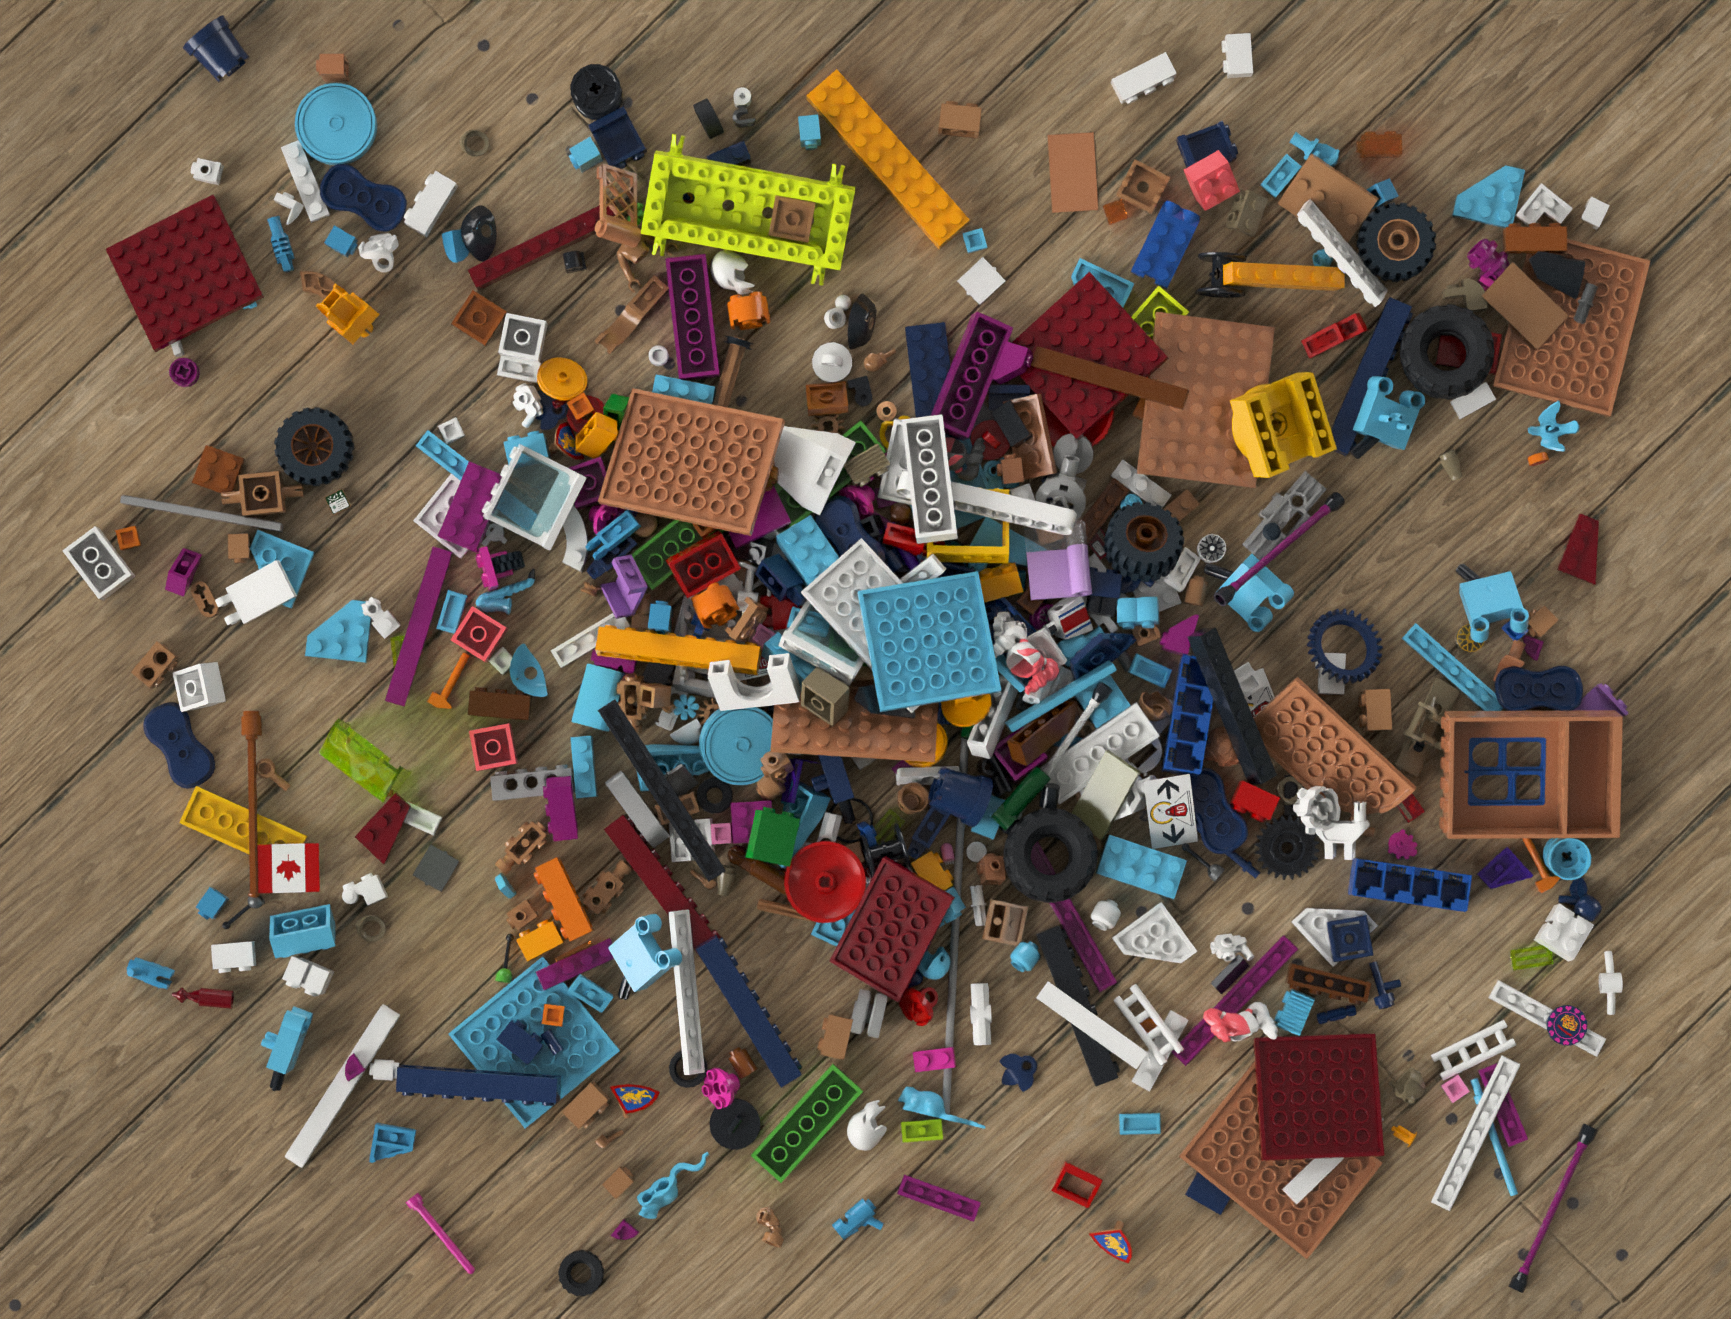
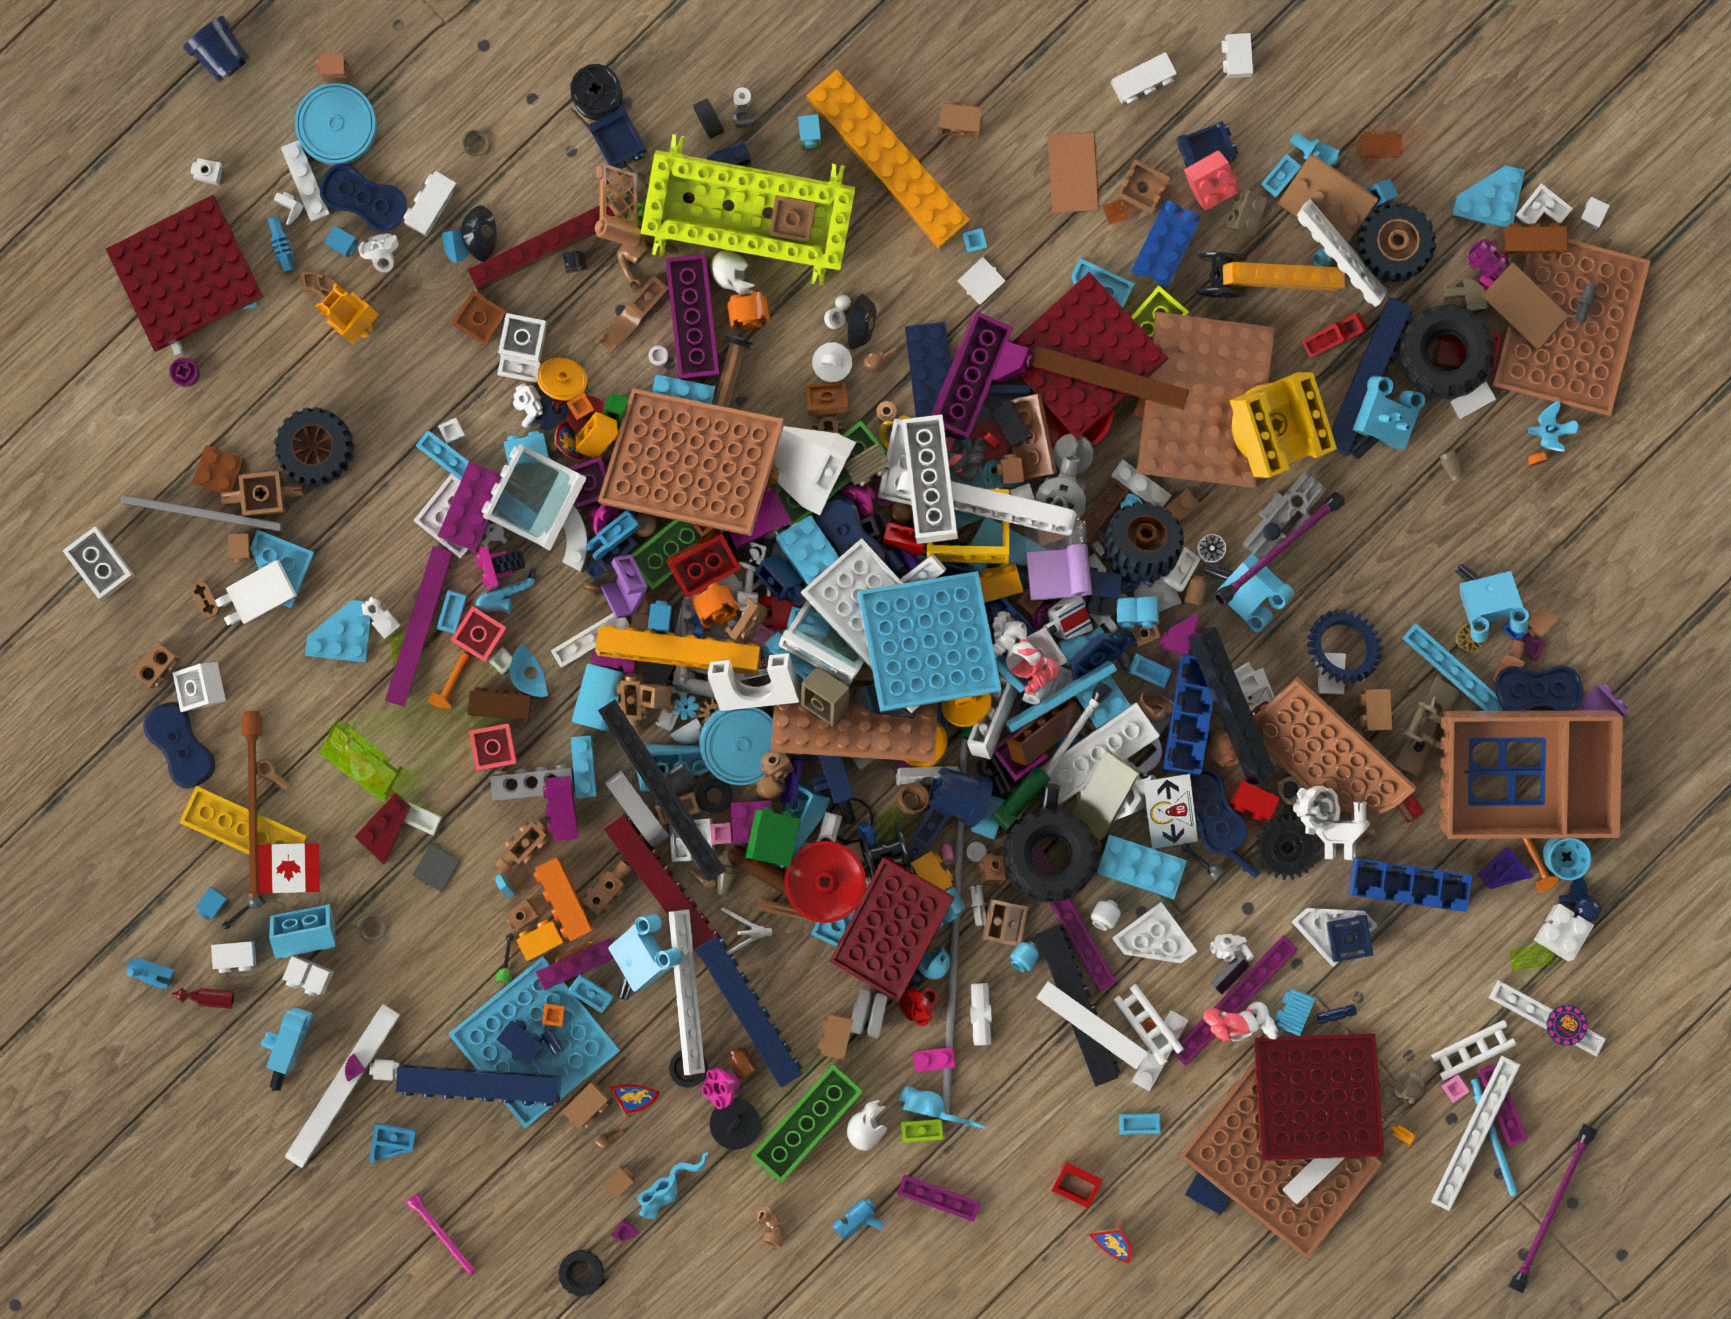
orange plate [115,526,141,551] -> none
magenta slope [165,548,202,597] -> none
tile [324,489,352,516] -> none
white brick [342,873,388,905] -> none
medium azure brick [569,137,603,173] -> none
black leg [847,376,872,407] -> none
dark blue plate [999,1053,1037,1092] -> none
reddish brown brick [1285,963,1371,1005] -> none
dark blue piece [1369,961,1401,1010] -> none
dark pink piece [1388,829,1417,860] -> none
black panel [1529,251,1585,299] -> none
dark red wing [1557,514,1599,585] -> none
white piece [1599,951,1623,1015] -> none
none -> white plant [721,907,772,955]

